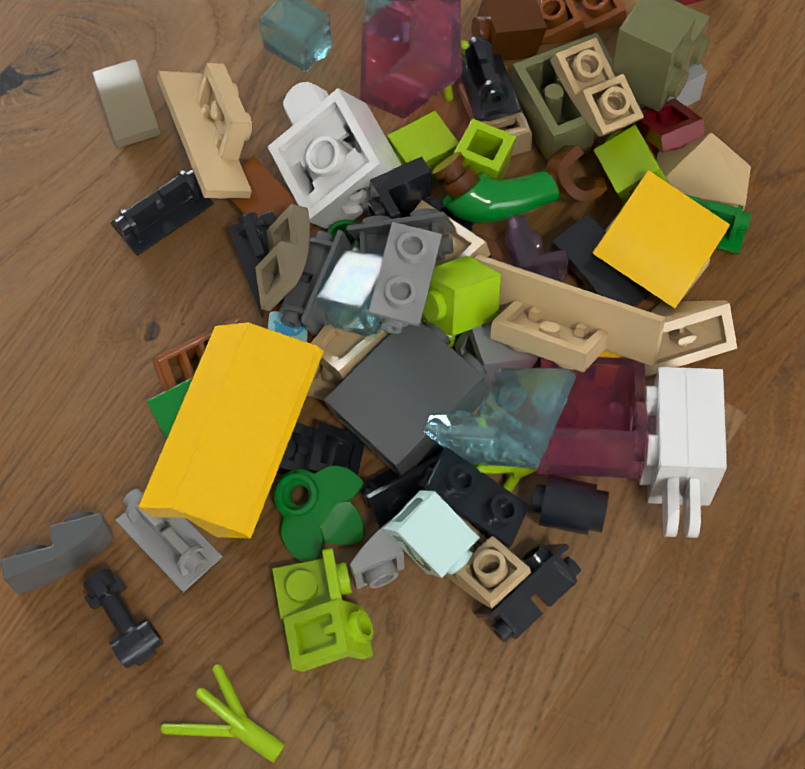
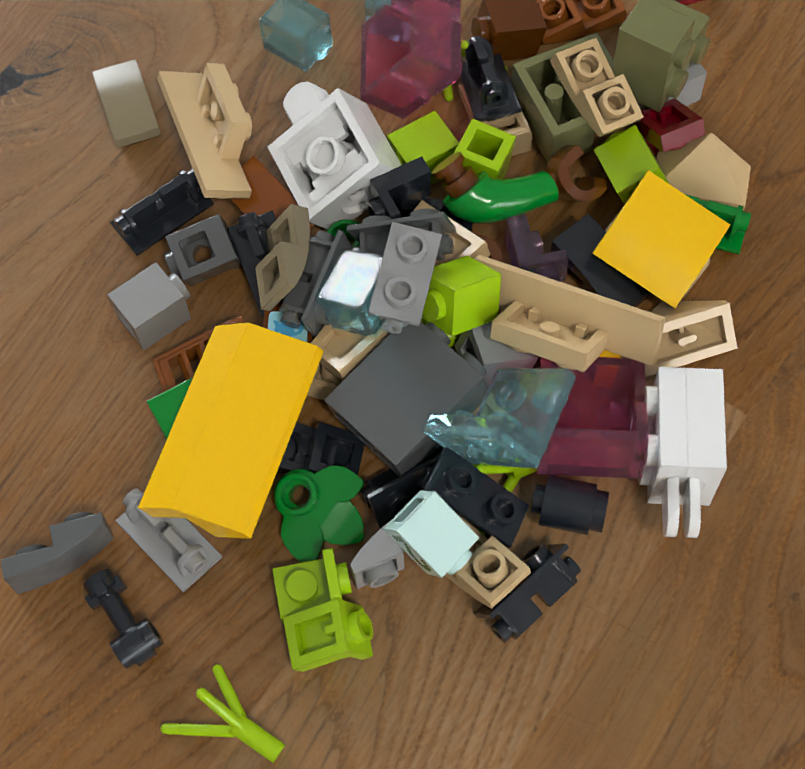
none -> light grey brick [108,263,191,350]
none -> dark grey brick [164,214,243,286]

